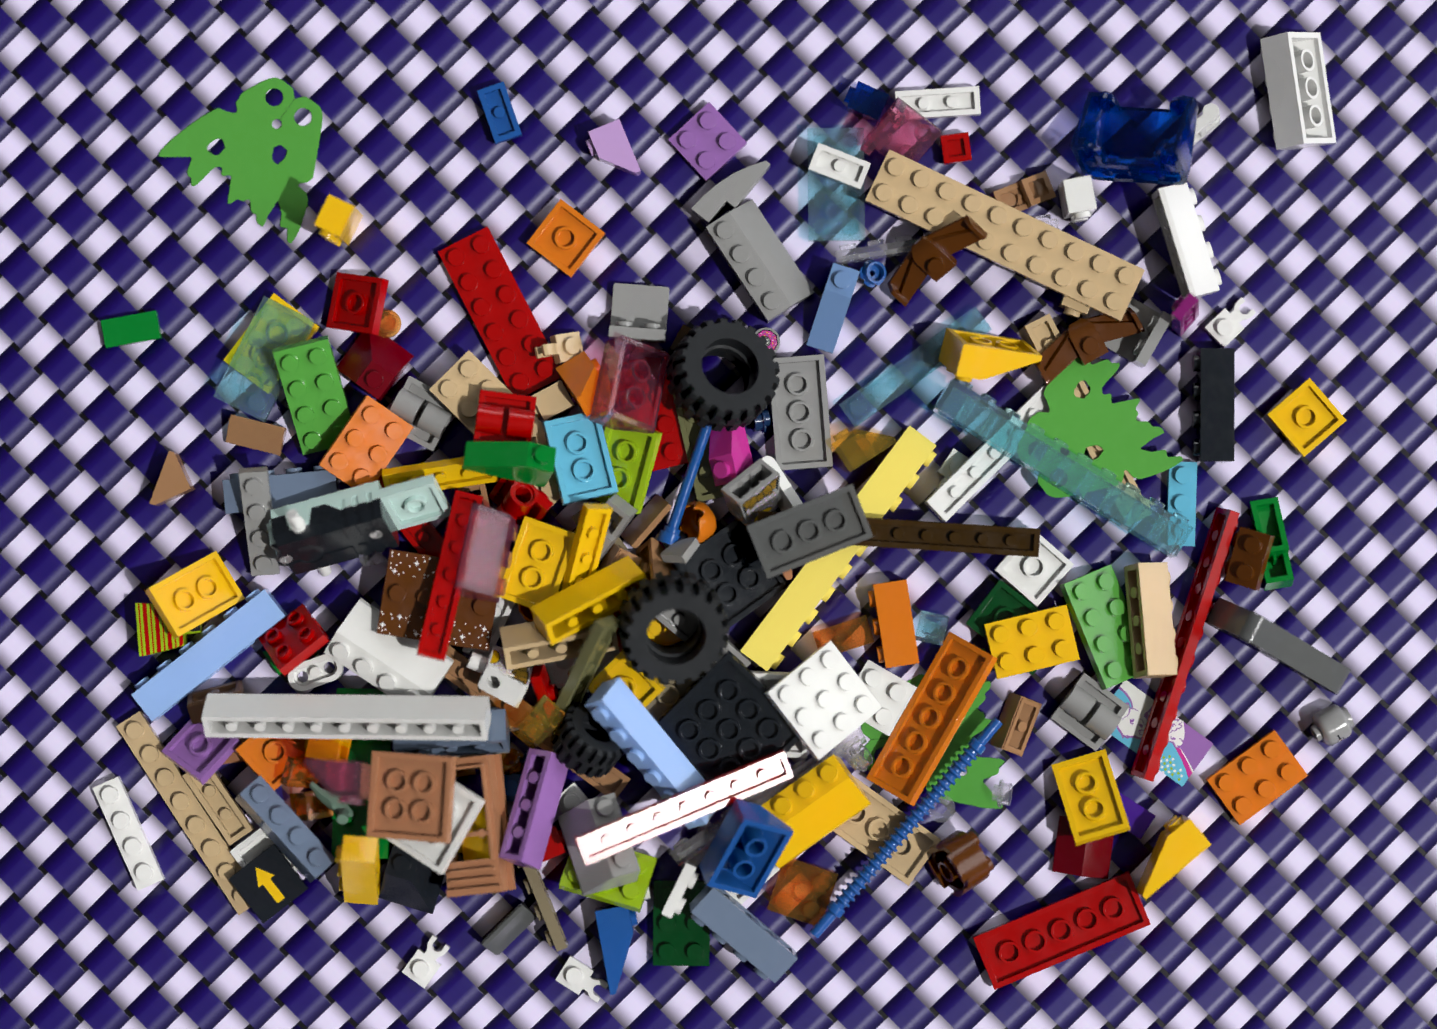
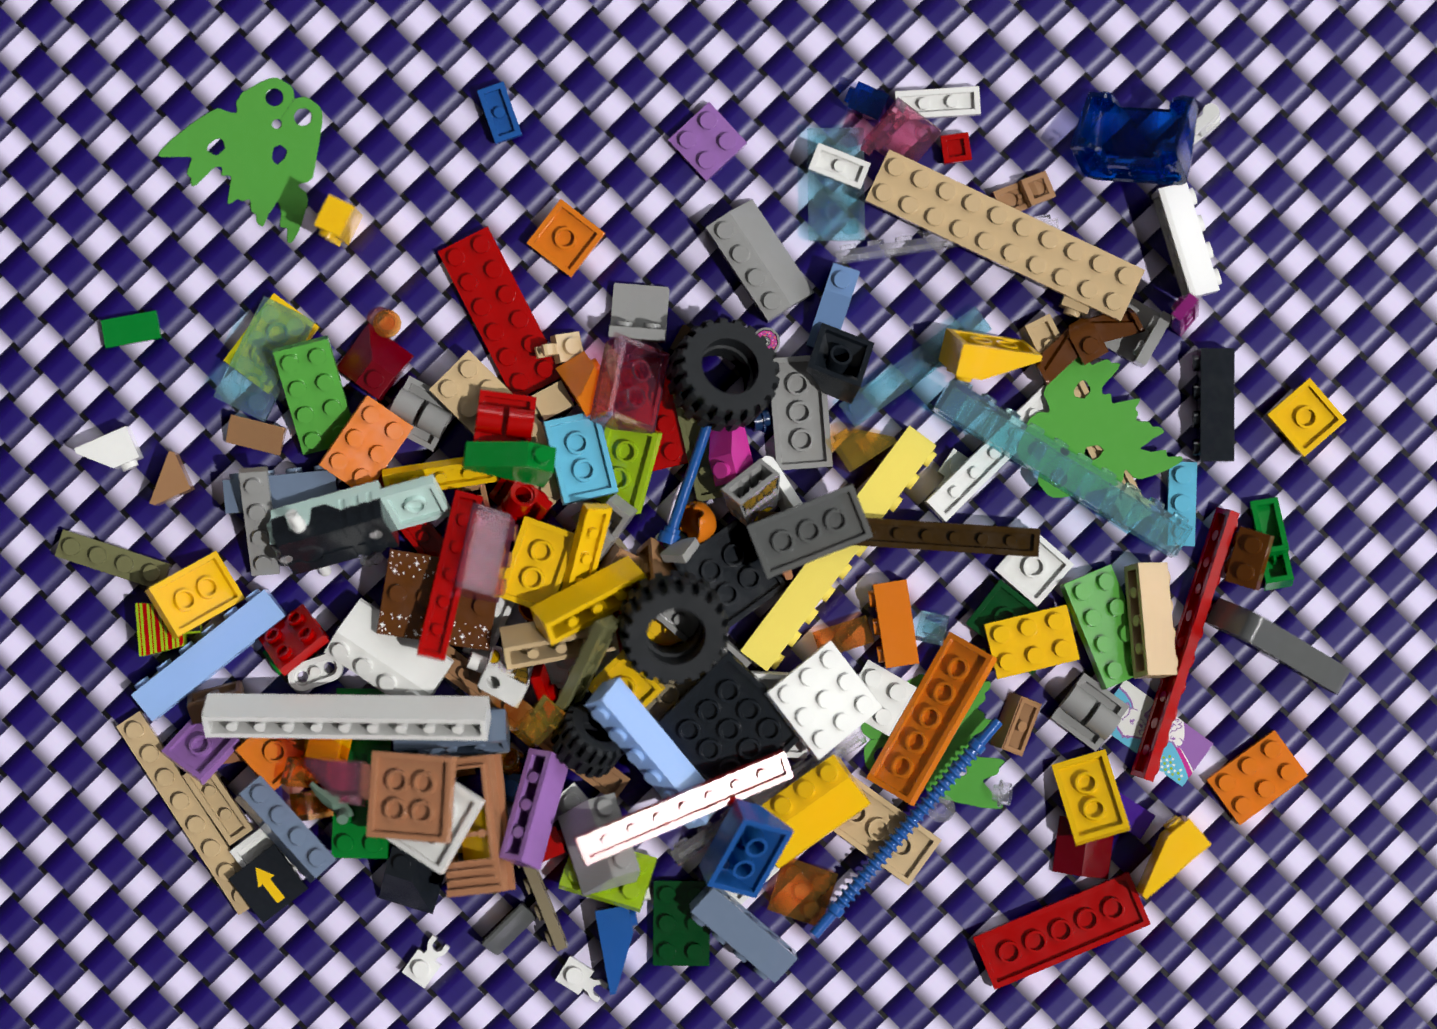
white plate [92,776,165,891] -> none
red plate [326,272,389,336] -> none
yellow brick [336,835,381,905] -> none
lavender slope [586,119,641,176] -> none
medium nougat slope [621,494,672,549] -> none
white plate [661,861,699,918] -> none
light grey slope [691,161,770,225] -> none
clear plate [848,745,873,772] -> none
blue plate [859,260,886,287] -> none
reddish brown plate [887,215,987,306] -> none
reddish brown brick [927,830,994,897] -> none
white brick [1058,175,1097,223] -> none
white plate [1204,297,1256,348] -> none
white slope [1260,32,1337,150] -> none
light grey head [1310,704,1354,746] -> none
none -> olive plate [54,529,171,587]
none -> white slope [74,426,144,472]
none -> black slope [806,323,874,404]

